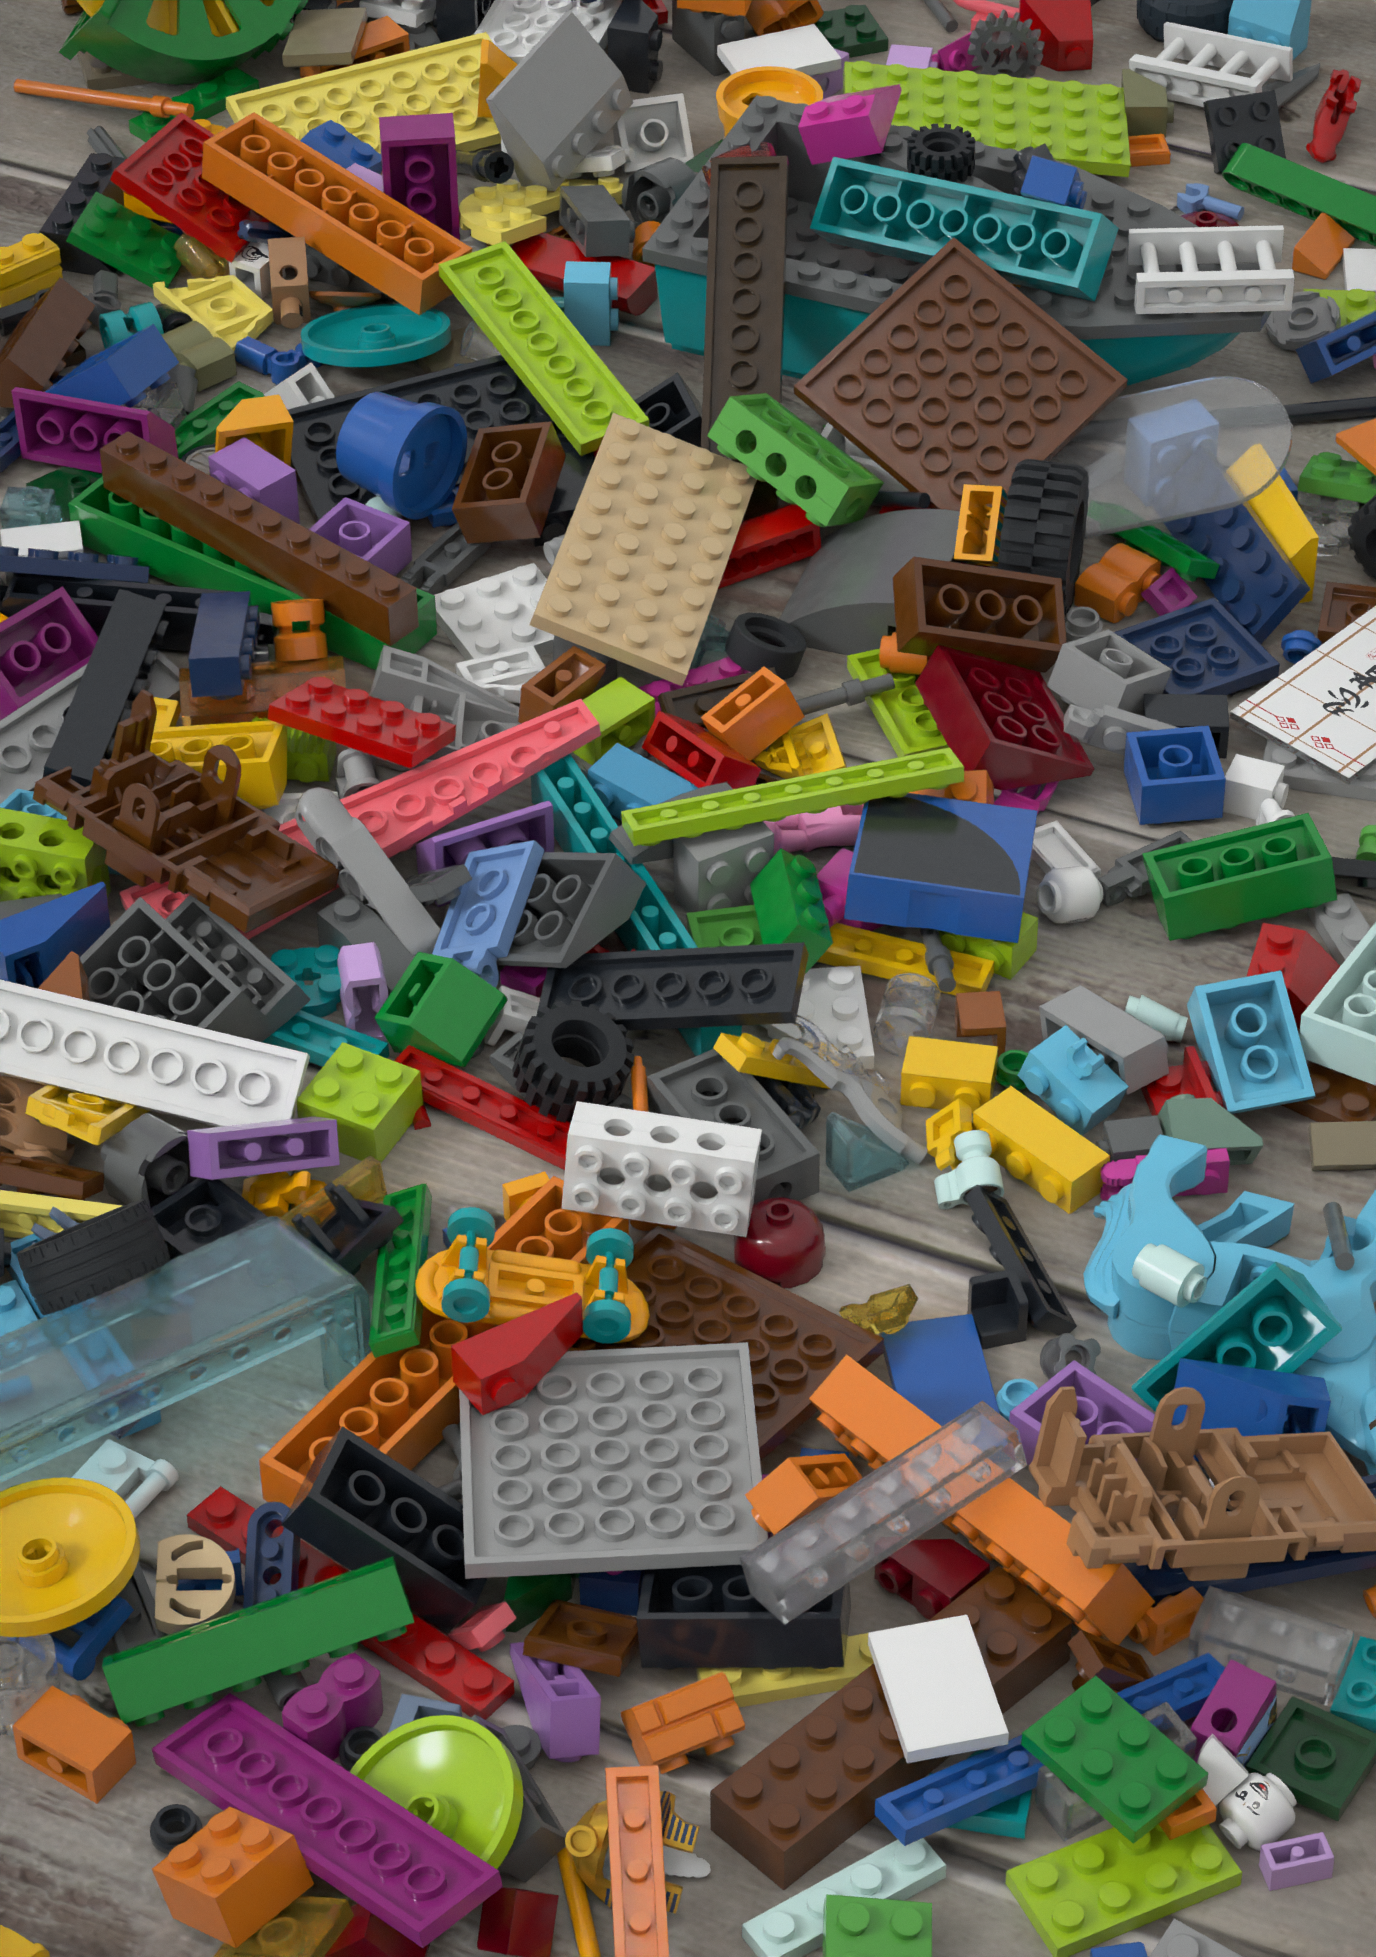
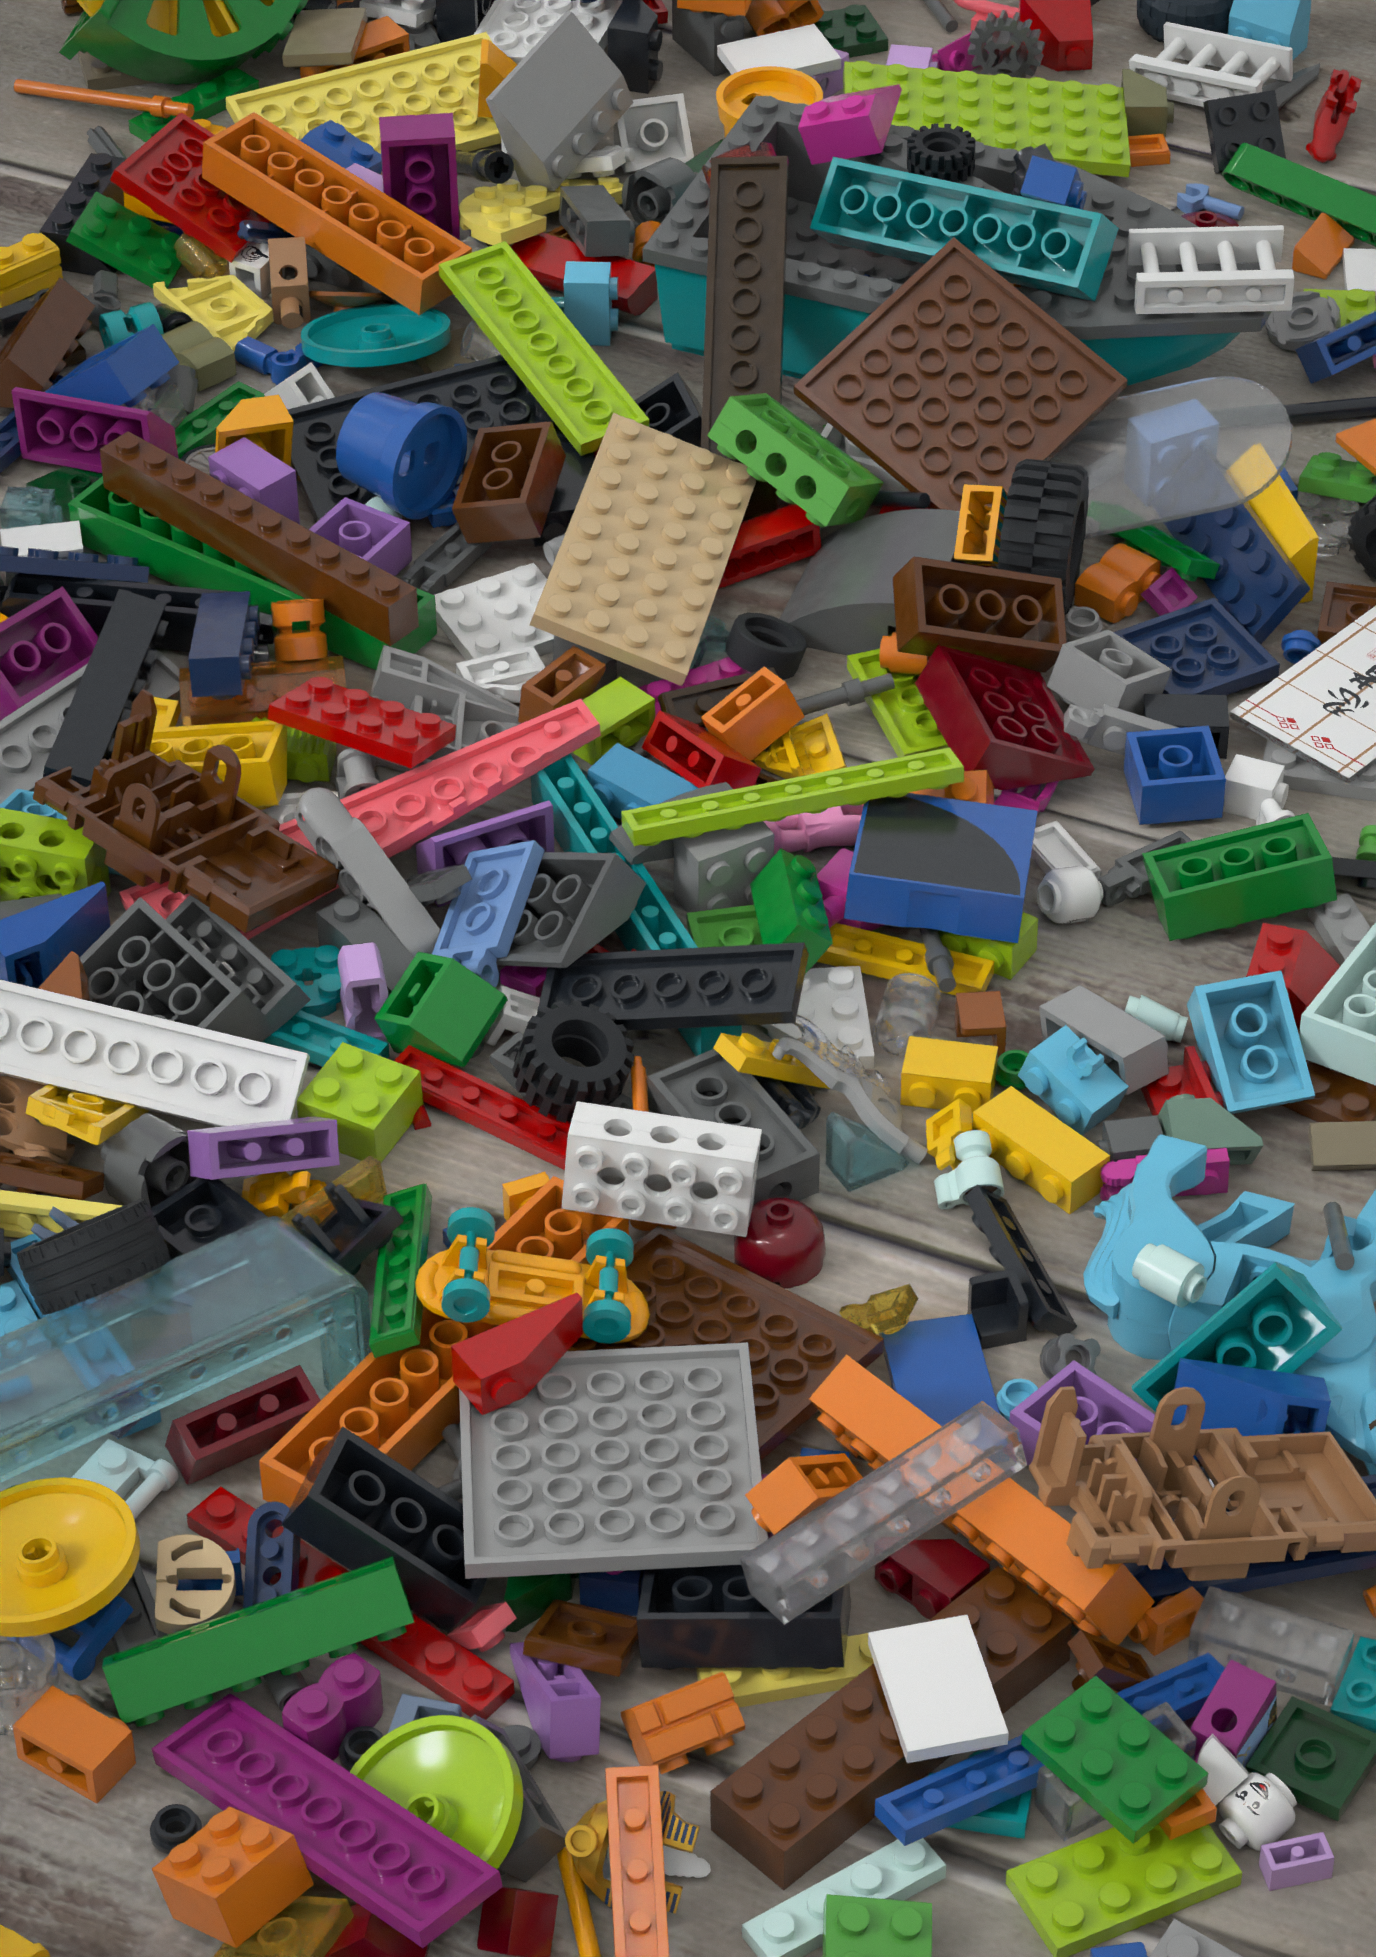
none -> dark red brick [165,1365,321,1485]

